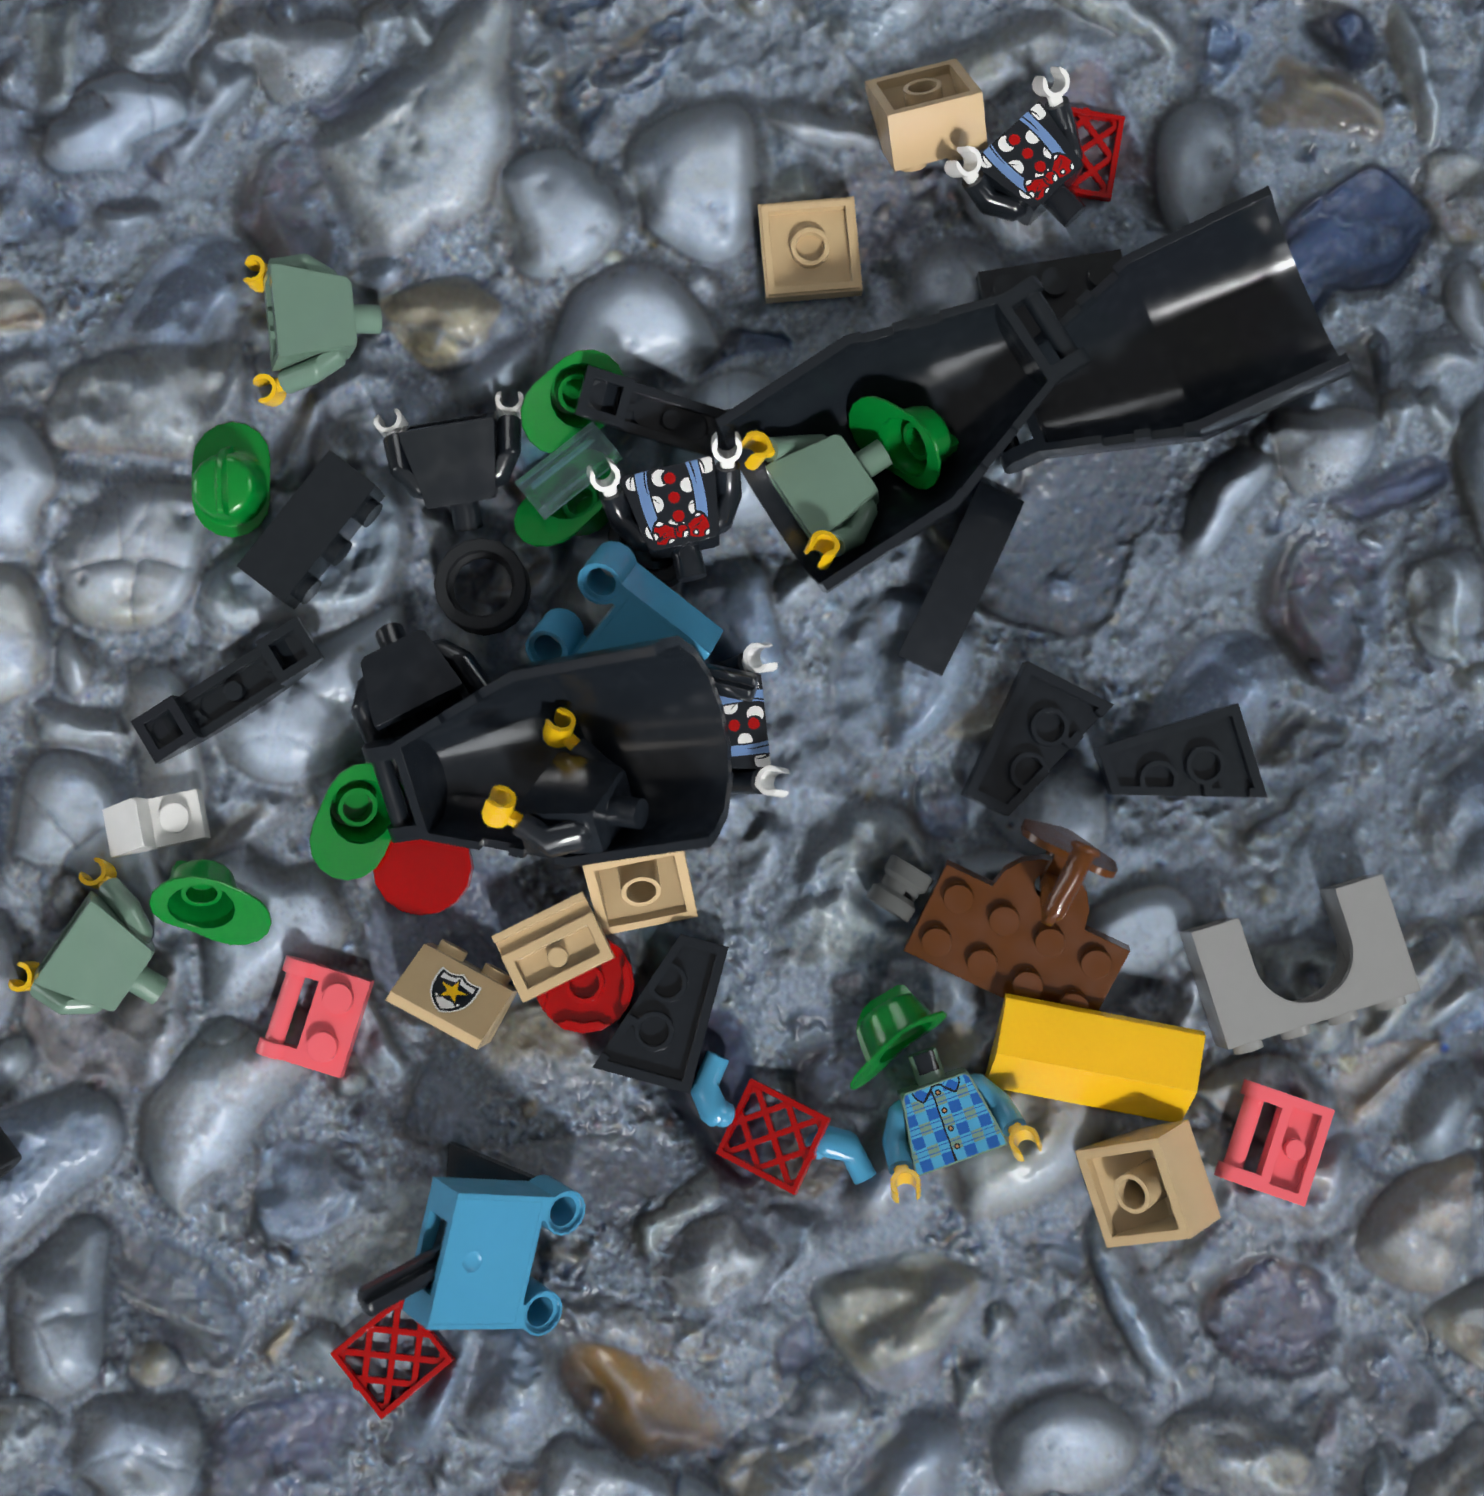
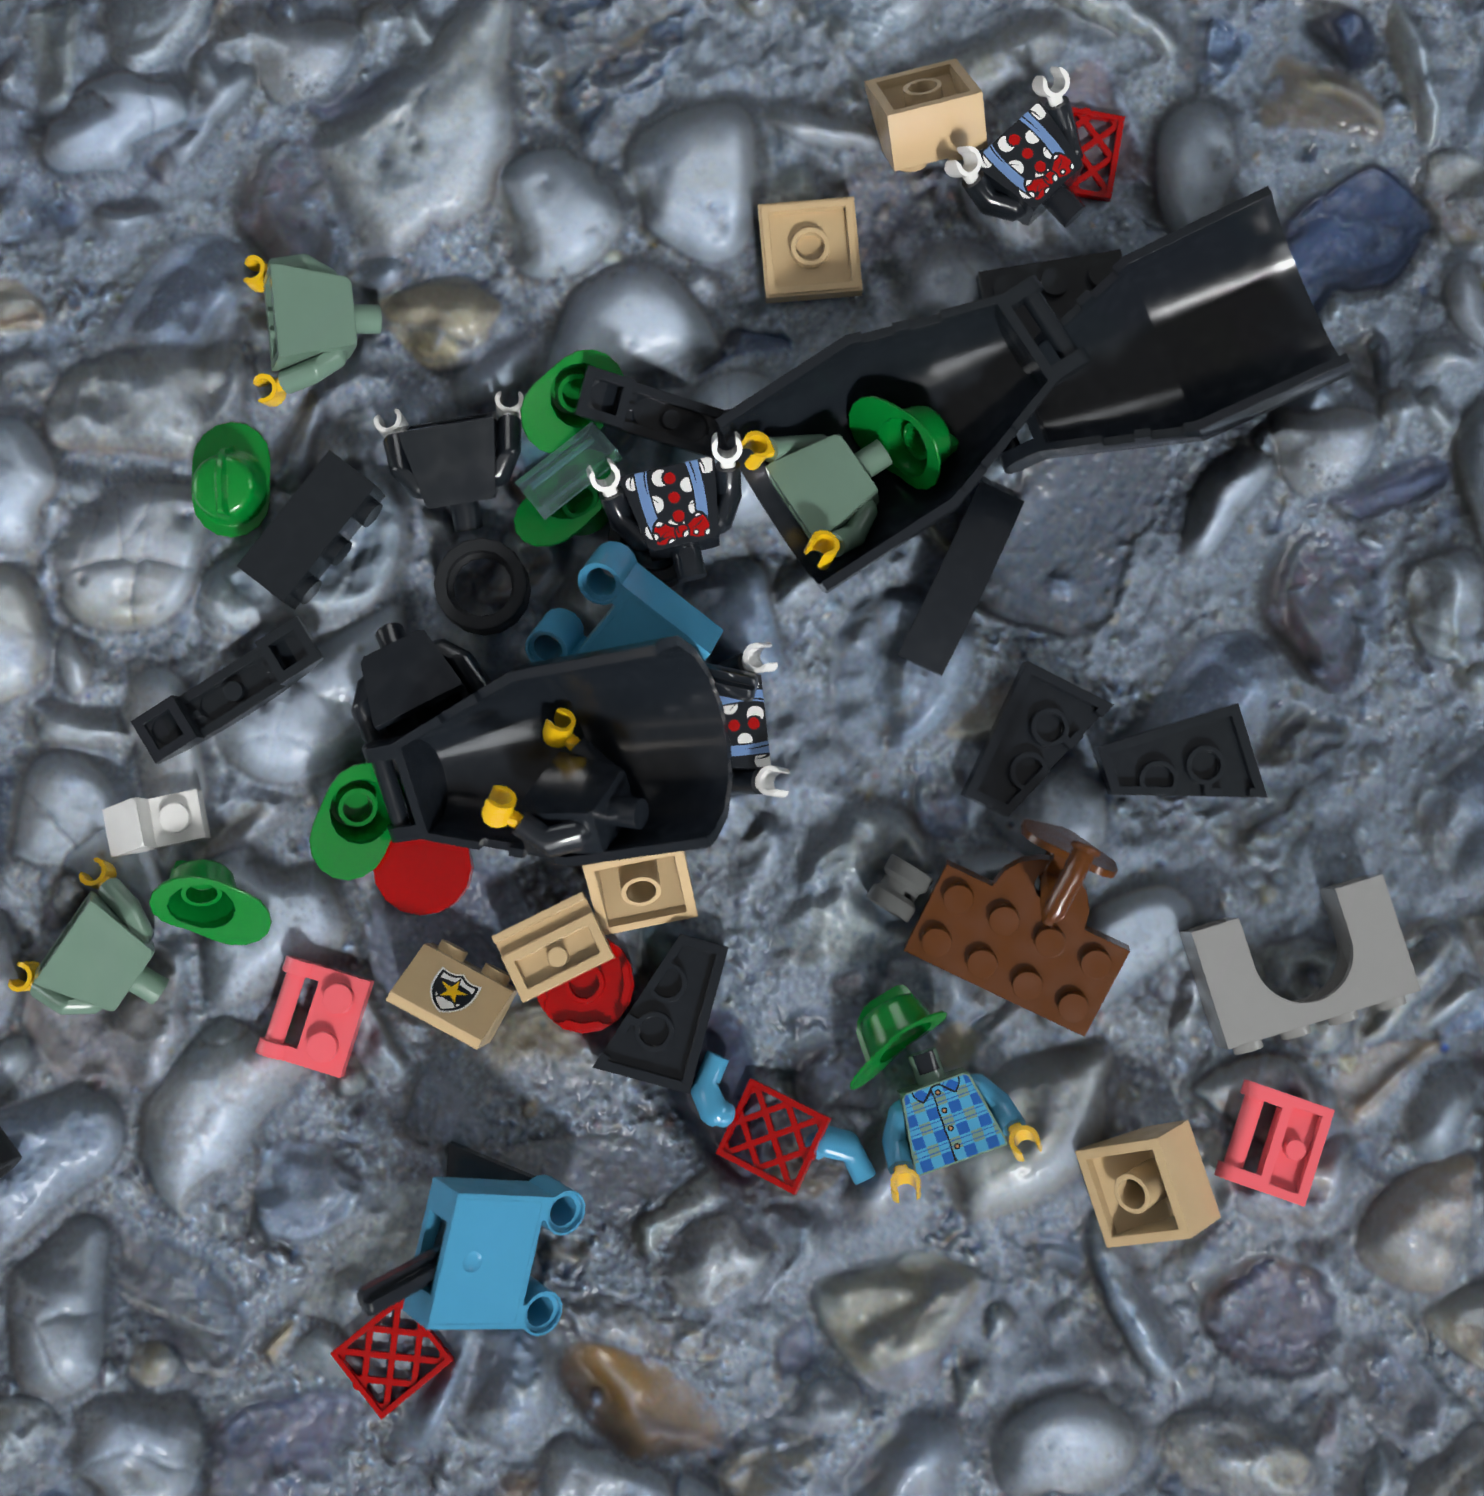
yellow slope [985,993,1206,1122] -> none

